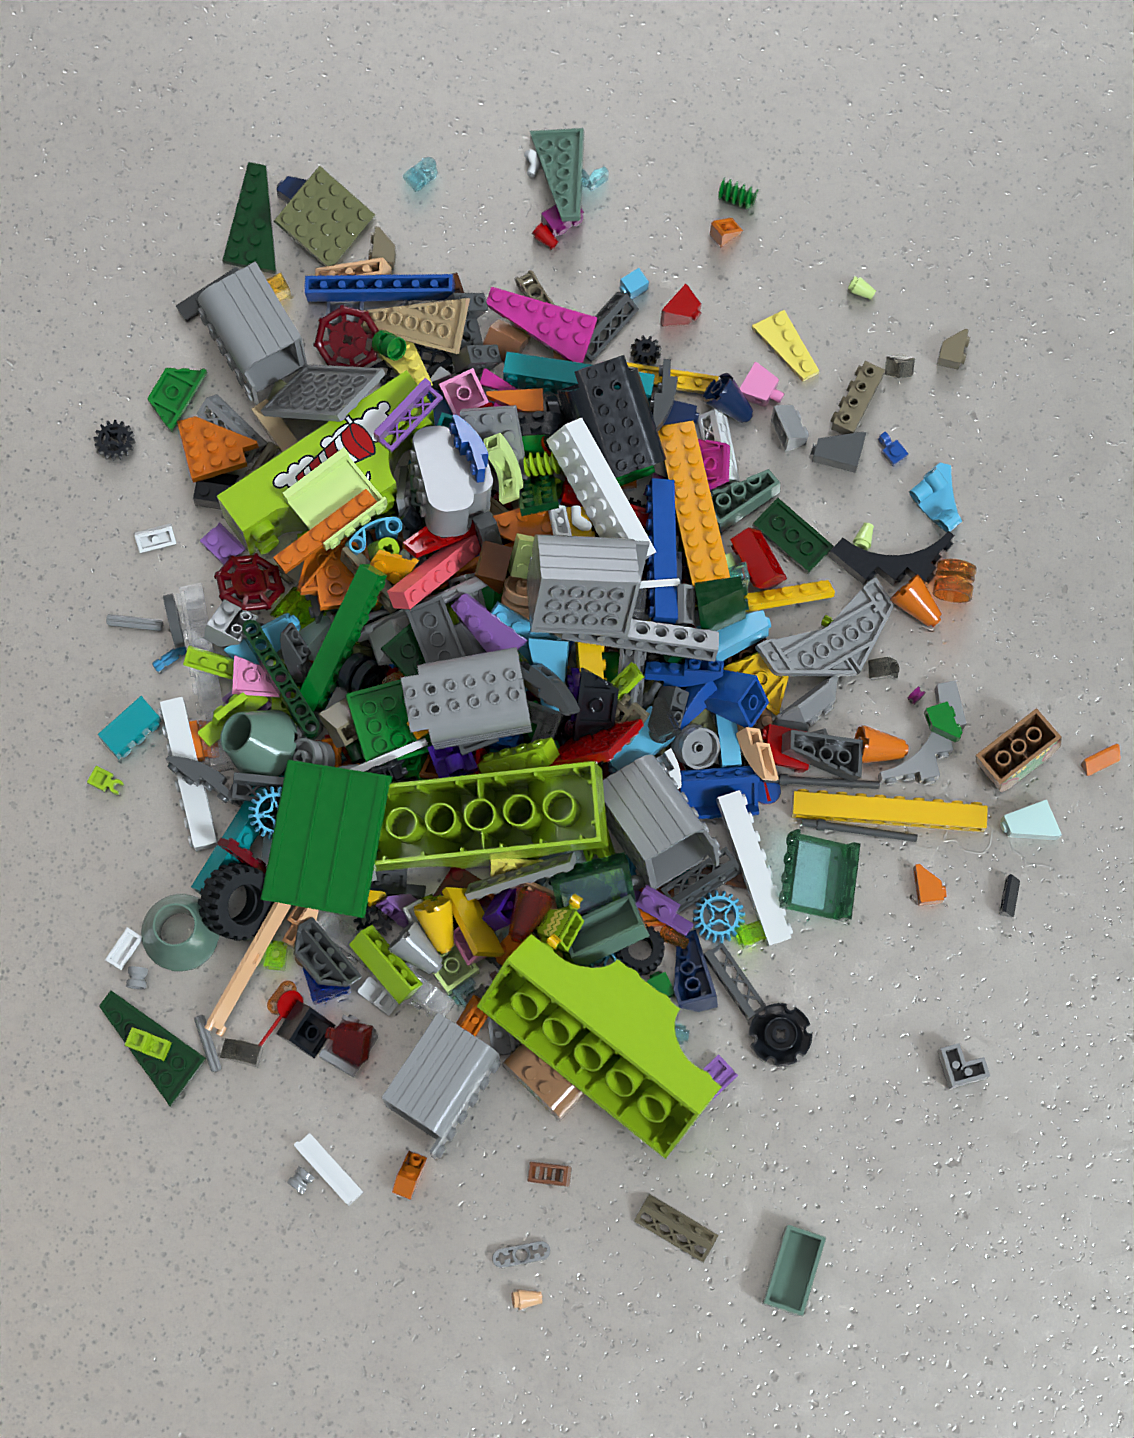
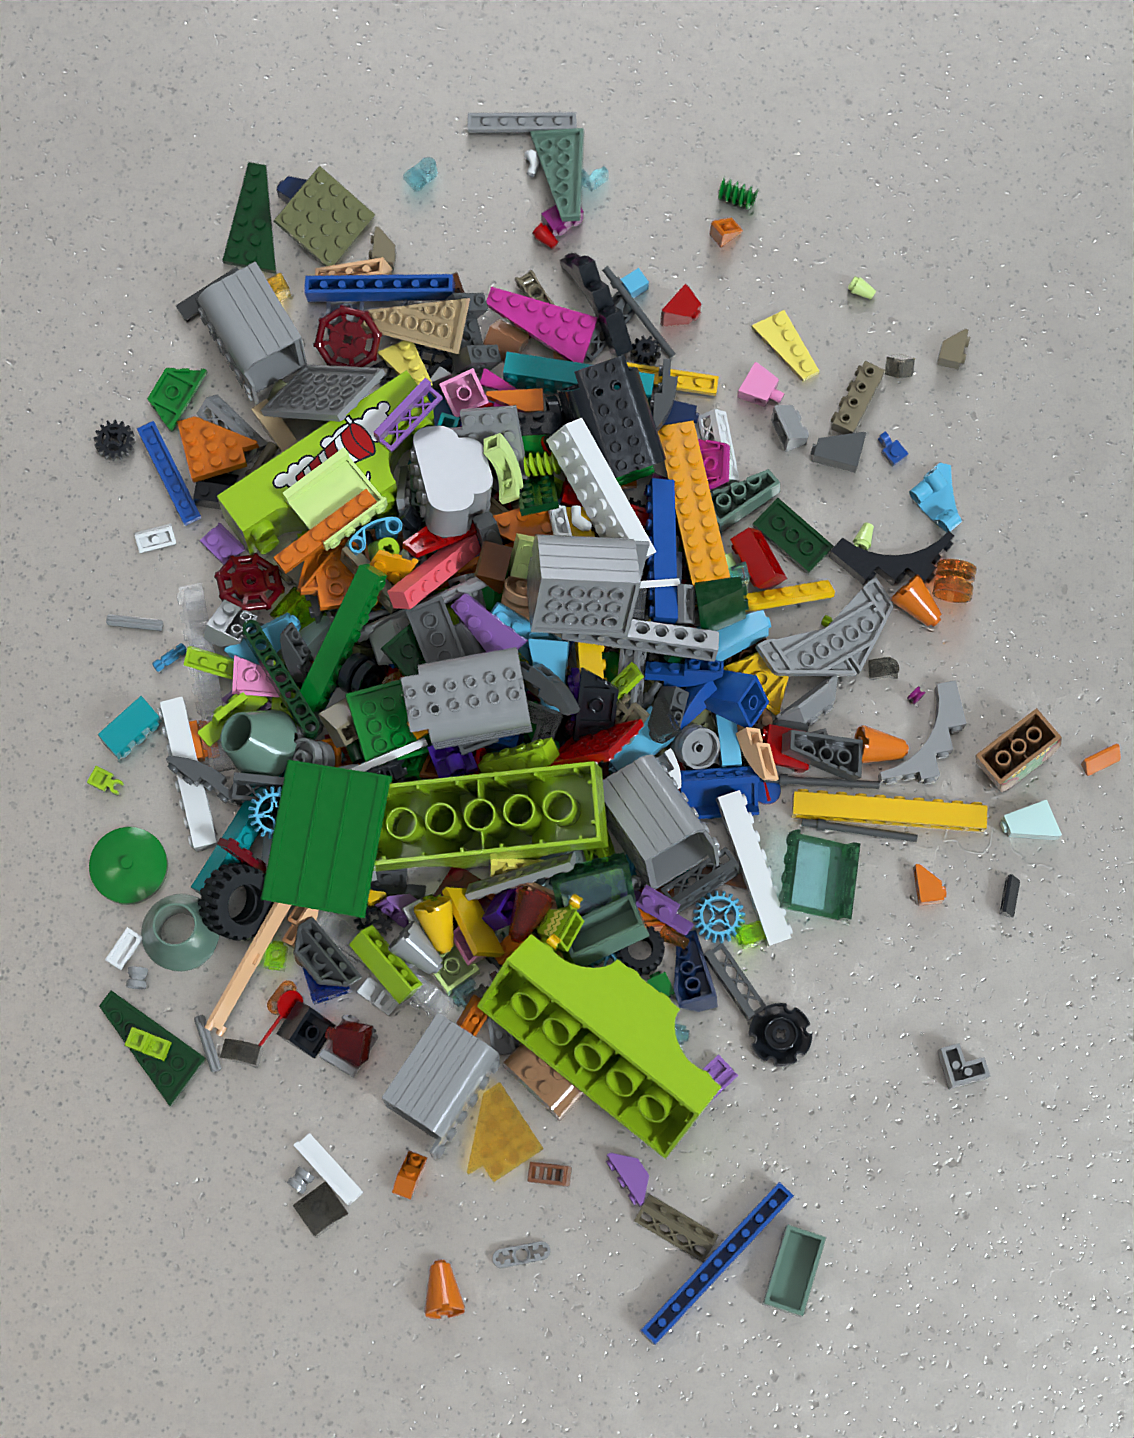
dark grey piece [163,593,185,648] -> none
green wheel [372,330,407,361] -> none
slope [449,414,488,483] -> none
light nougat cone [512,1289,542,1310] -> none
dark blue cone [703,373,753,423] -> none
green slope [924,701,962,742] -> none
none -> green dish [89,827,168,905]
none -> blue plate [137,421,202,526]
none -> clear smoke slope [293,1181,349,1238]
none -> orange cone [425,1260,465,1319]
none -> clear yellow wing [467,1082,544,1183]
none -> light grey plate [468,112,576,133]
none -> black arch [560,253,633,357]
none -> dark grey bar [602,266,676,358]
none -> medium lavender slope [606,1153,649,1207]
none -> blue brick [640,1182,794,1345]

